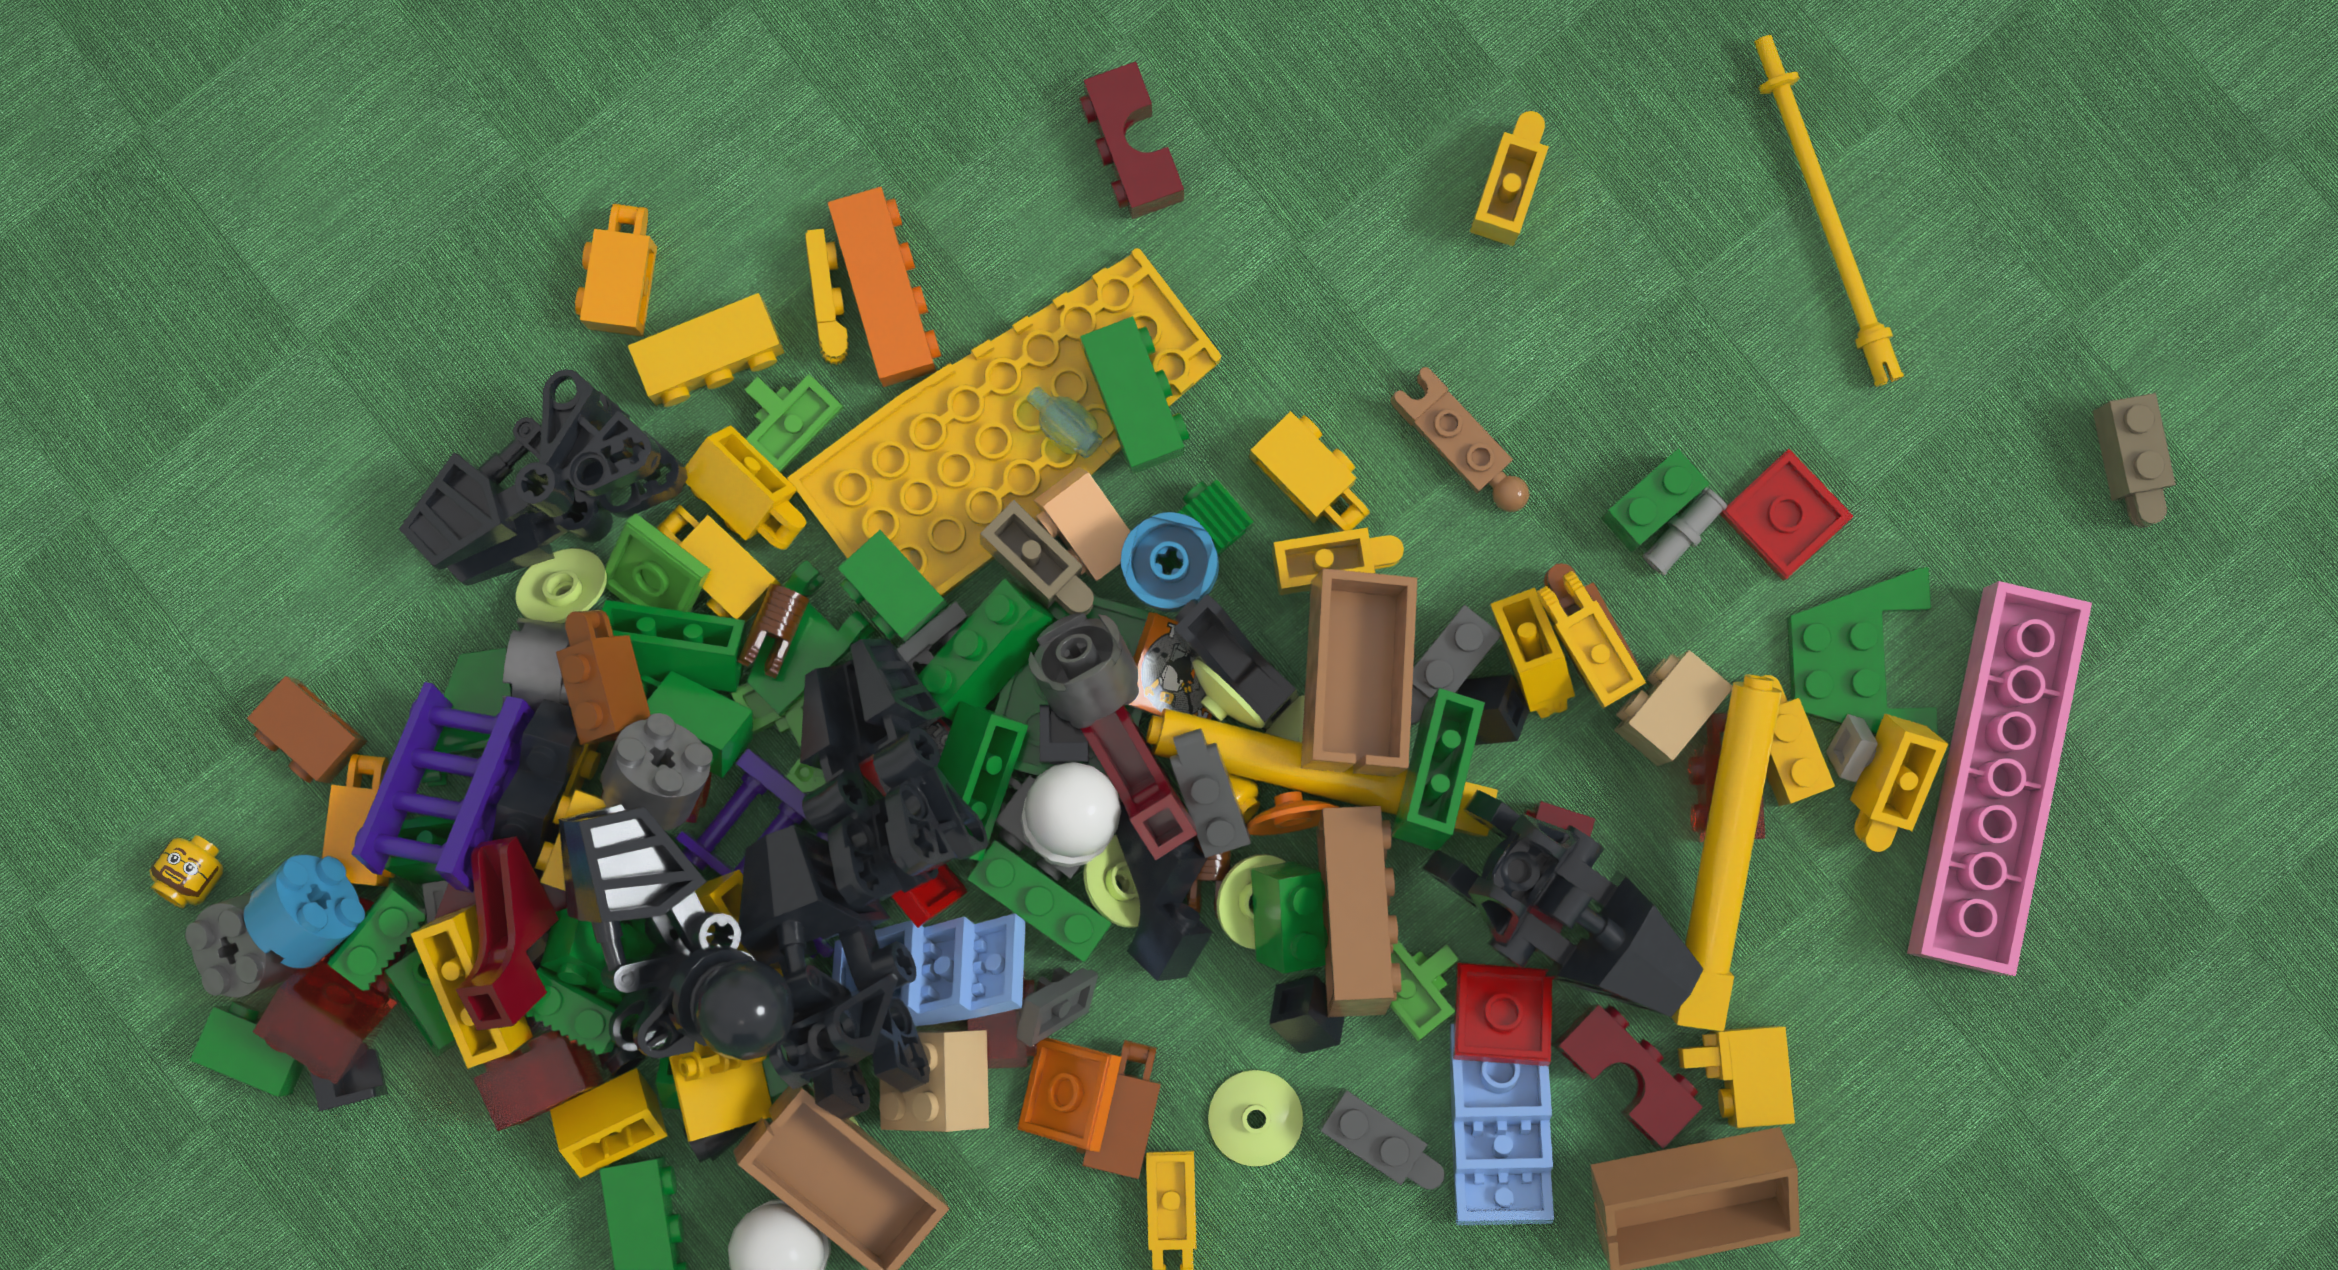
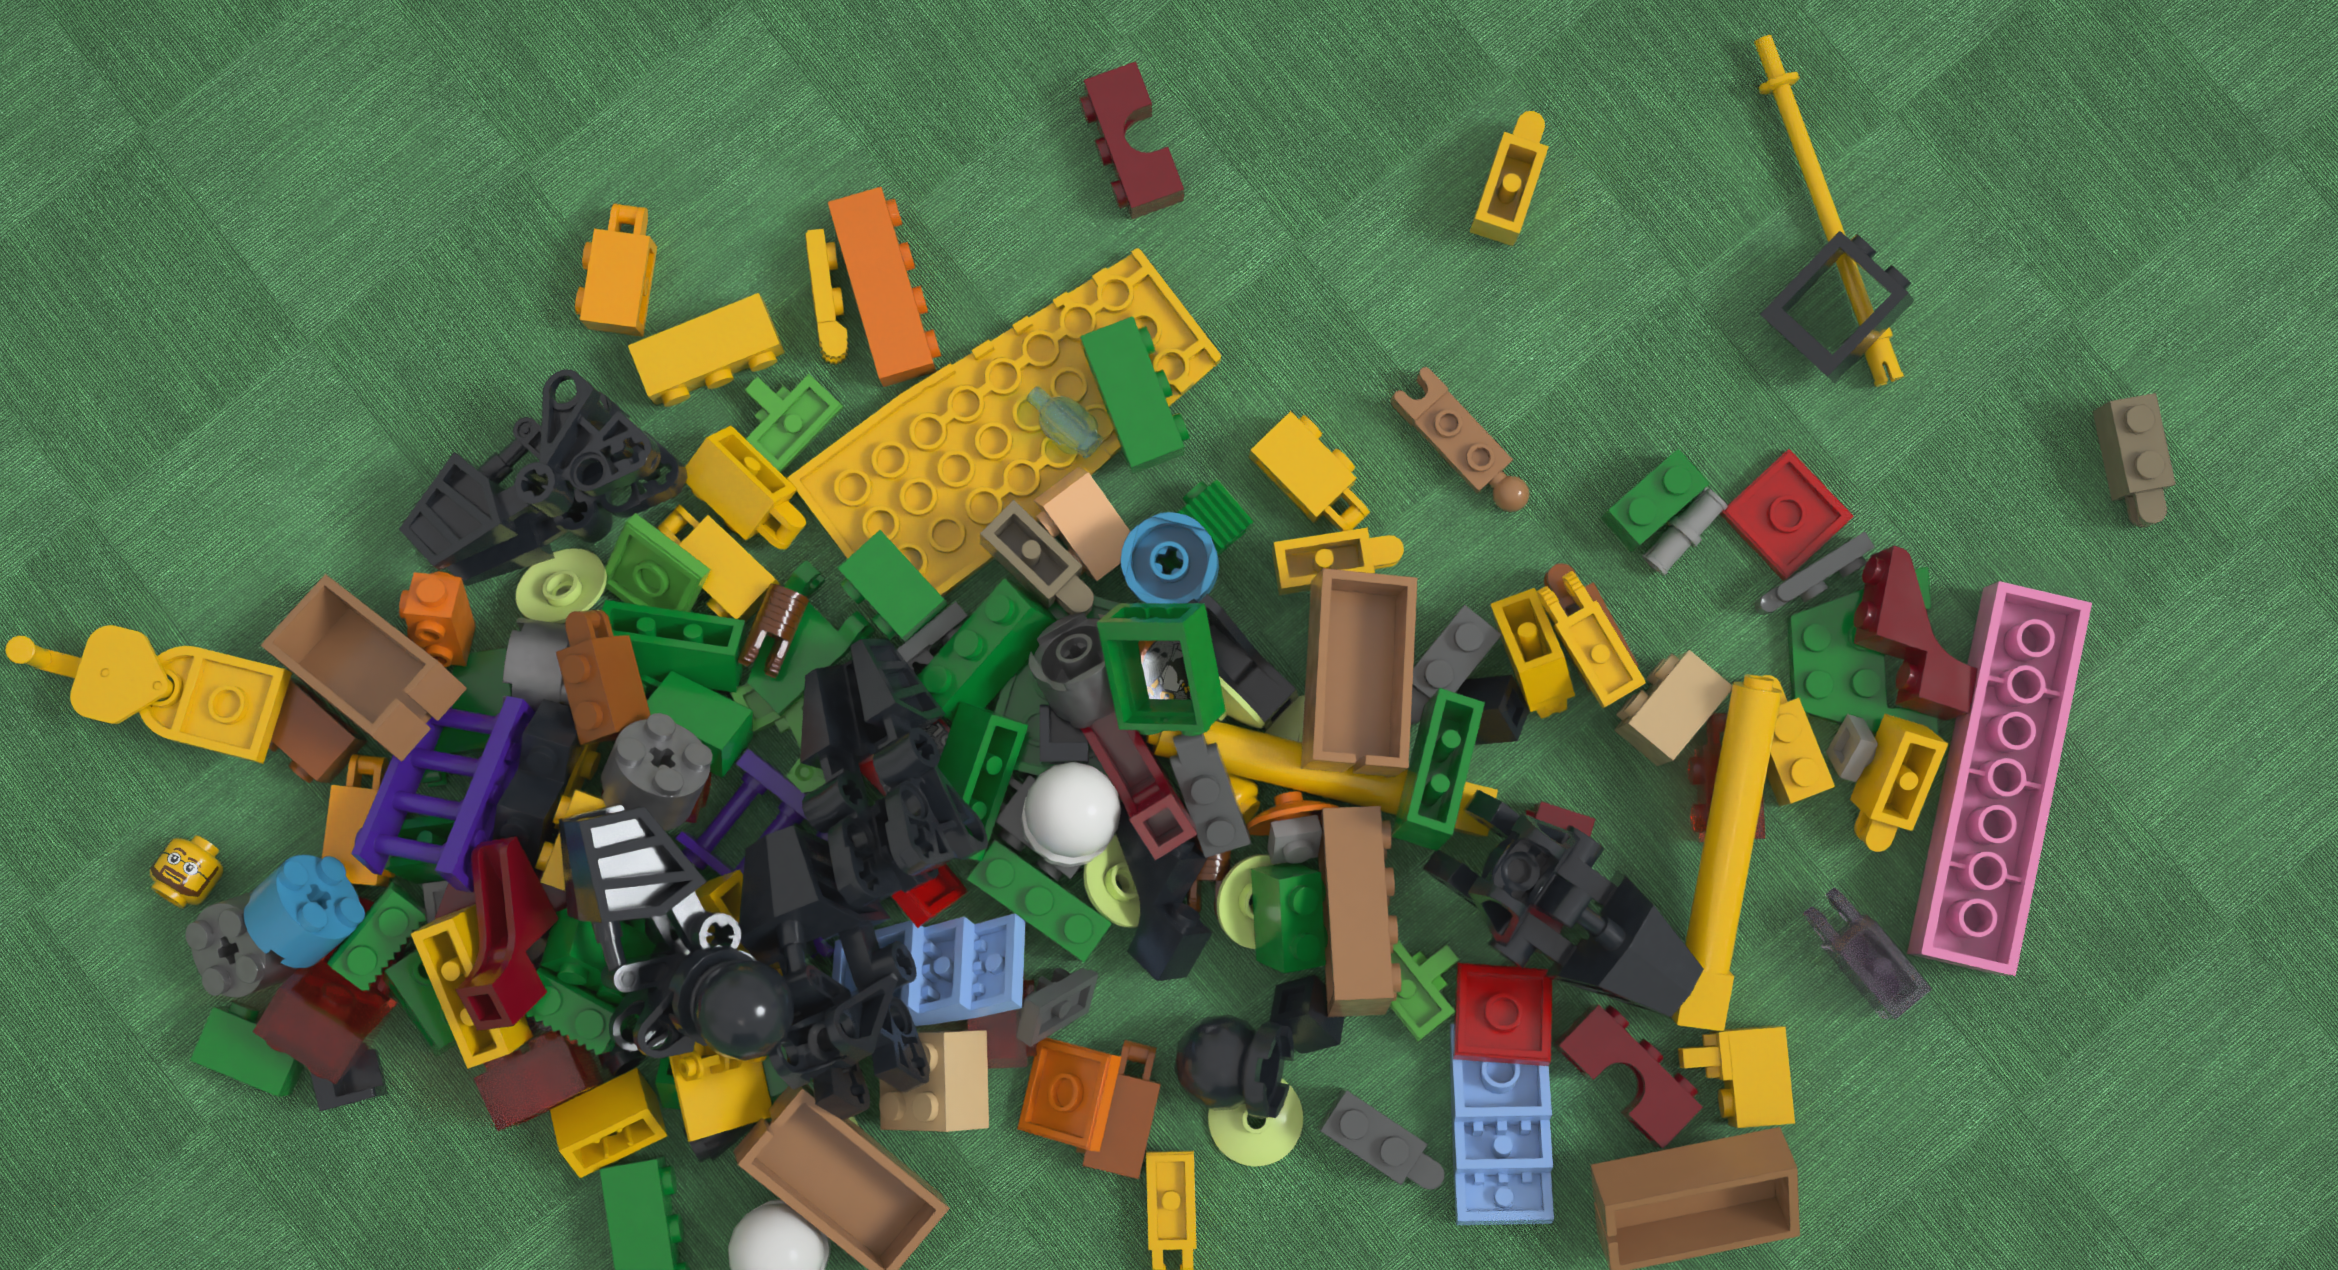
none -> yellow plate [5,625,292,764]
none -> medium nougat piece [260,574,467,762]
none -> orange brick [399,571,476,667]
none -> green window [1097,603,1226,736]
none -> black tile [1174,1015,1294,1119]
none -> light grey plate [1267,815,1322,864]
none -> dark grey hinge [1754,532,1875,615]
none -> black window [1760,231,1915,383]
none -> clear purple hinge [1803,888,1932,1020]
none -> dark red arch [1854,546,1978,721]

